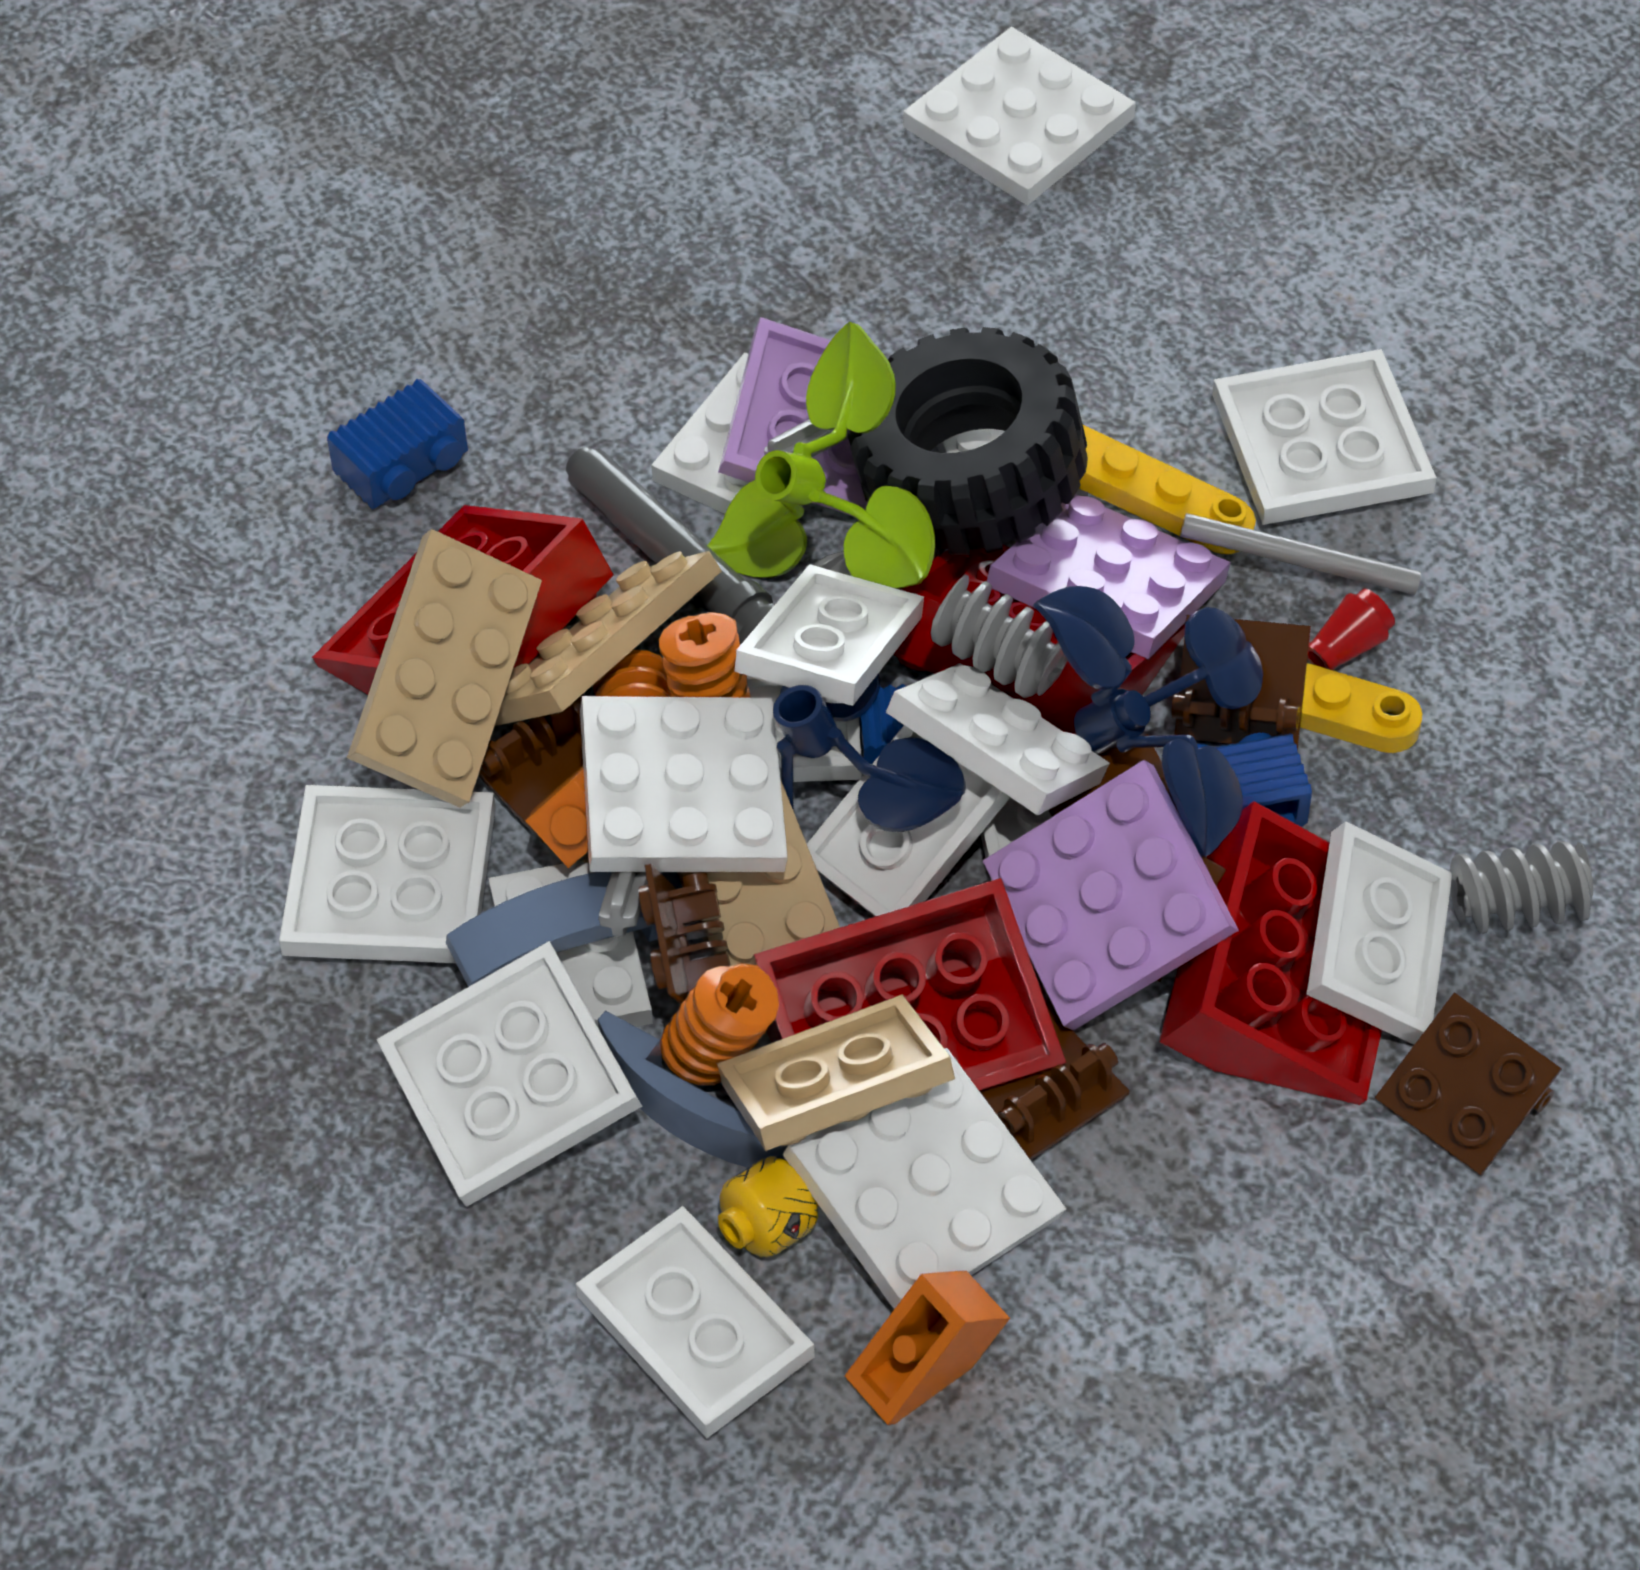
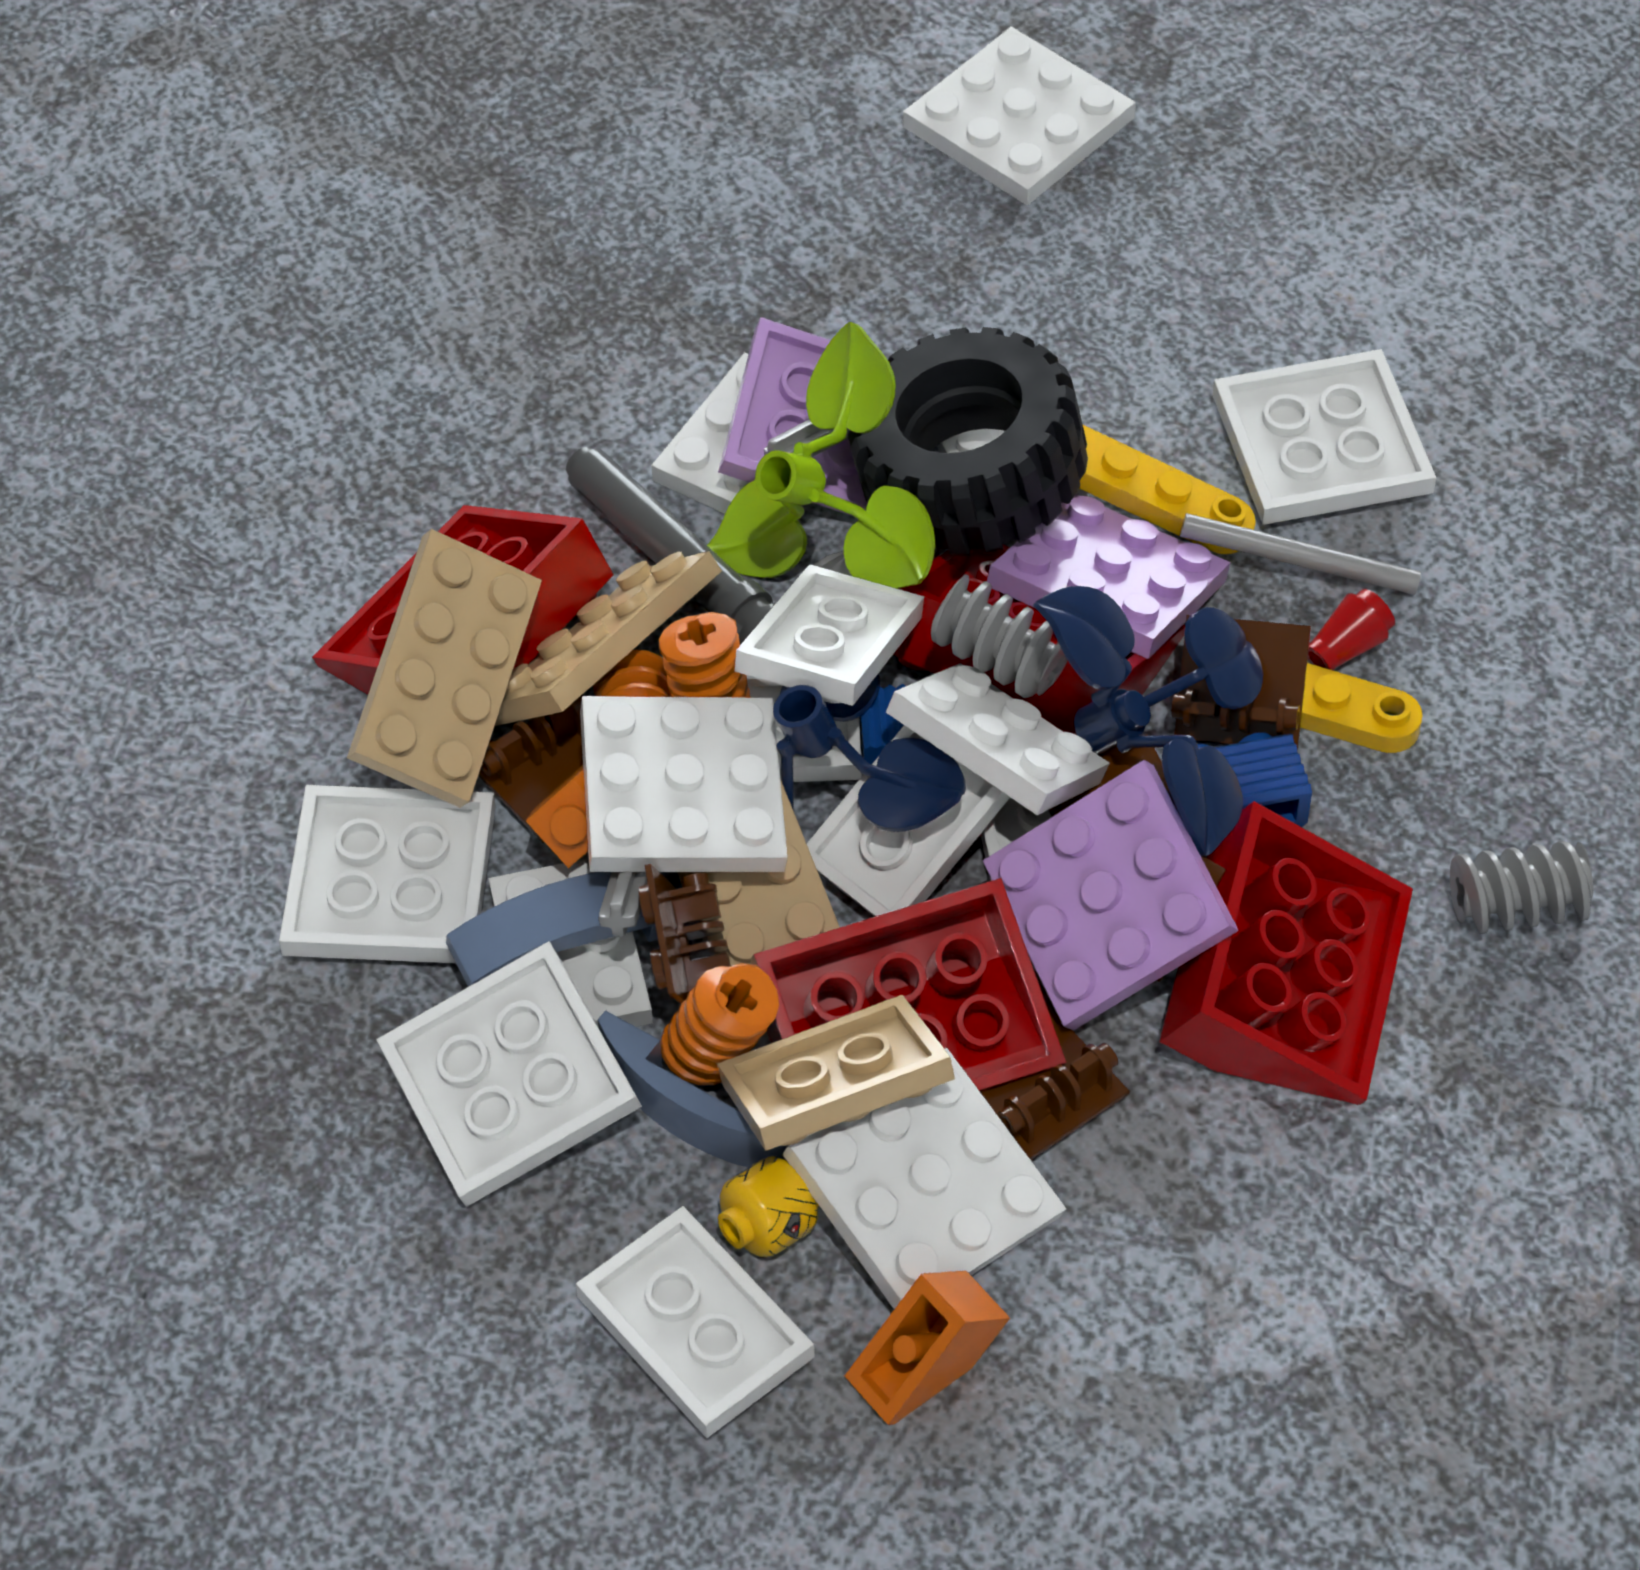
blue brick [327,378,468,509] -> none
white plate [1307,821,1452,1044] -> none
reddish brown hinge [1374,992,1562,1176] -> none

